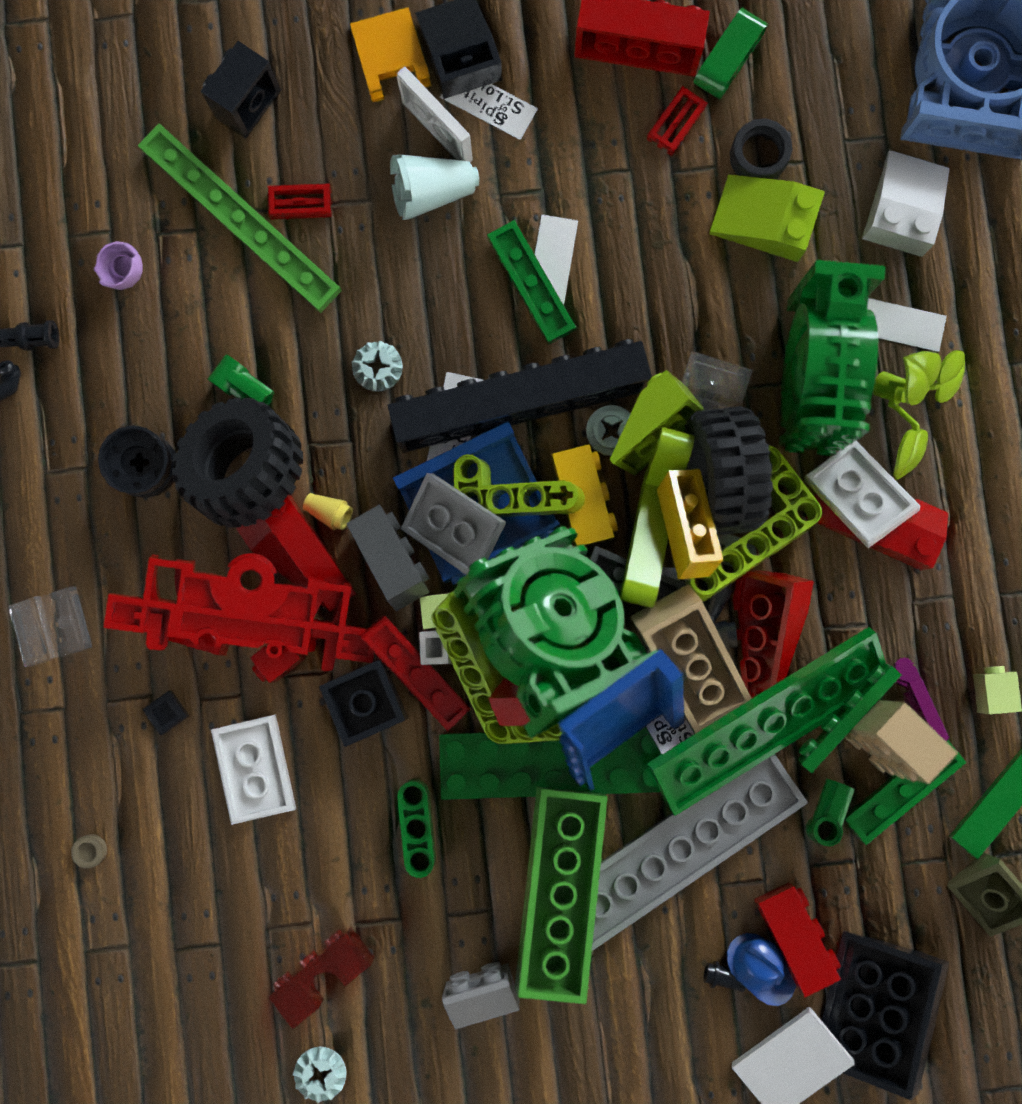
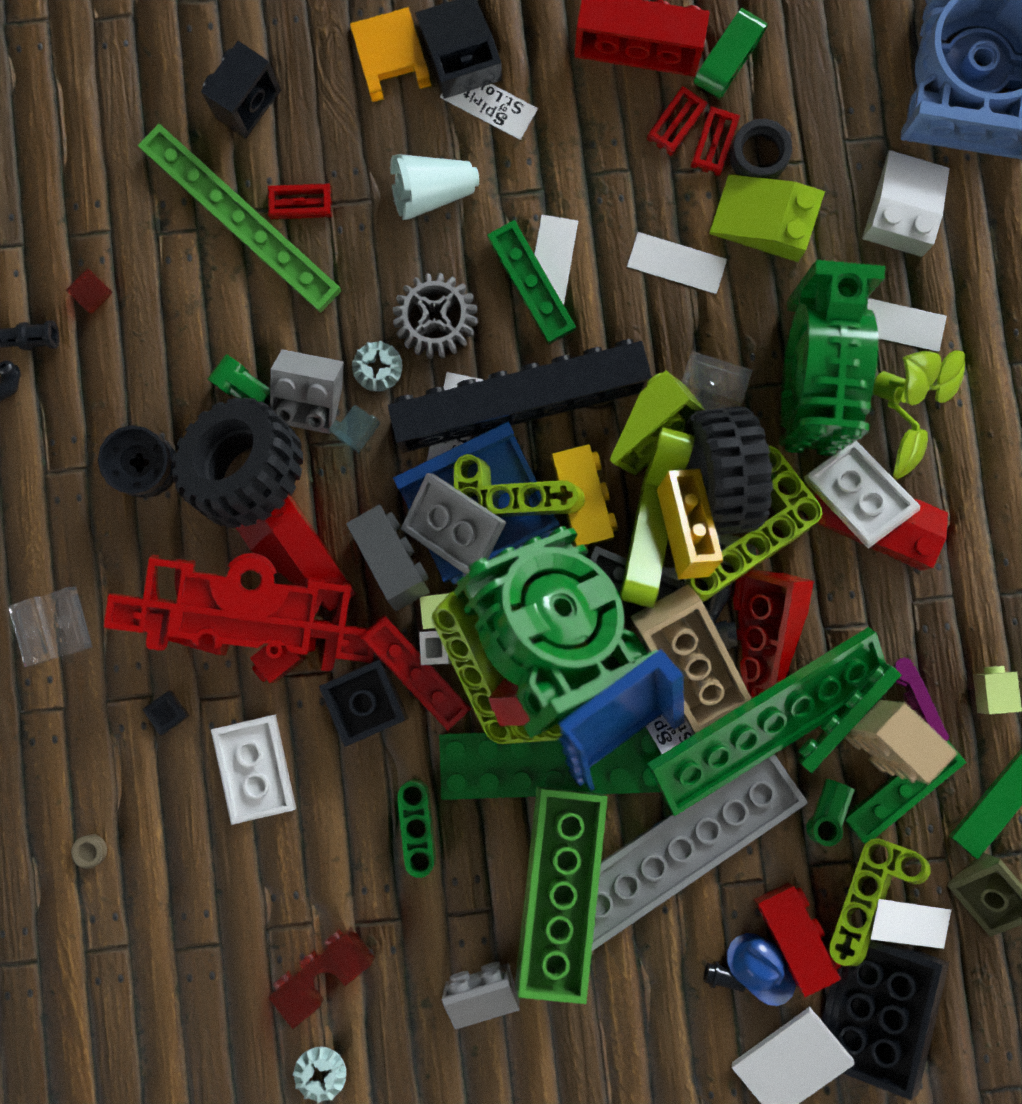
lavender hair [94,241,143,290] -> none
light yellow cone [303,493,353,530] -> none
white tile [397,66,473,162] -> none
light aqua gear [586,405,630,456] -> none
none -> clear red tile [66,269,113,314]
none -> light grey slope [270,349,344,434]
none -> clear light blue panel [329,405,381,453]
none -> light grey gear [393,273,478,359]
none -> white sticker [627,232,727,294]
none -> red tile [691,106,740,177]
none -> lime beam [829,838,931,967]
none -> white sticker [871,899,951,949]

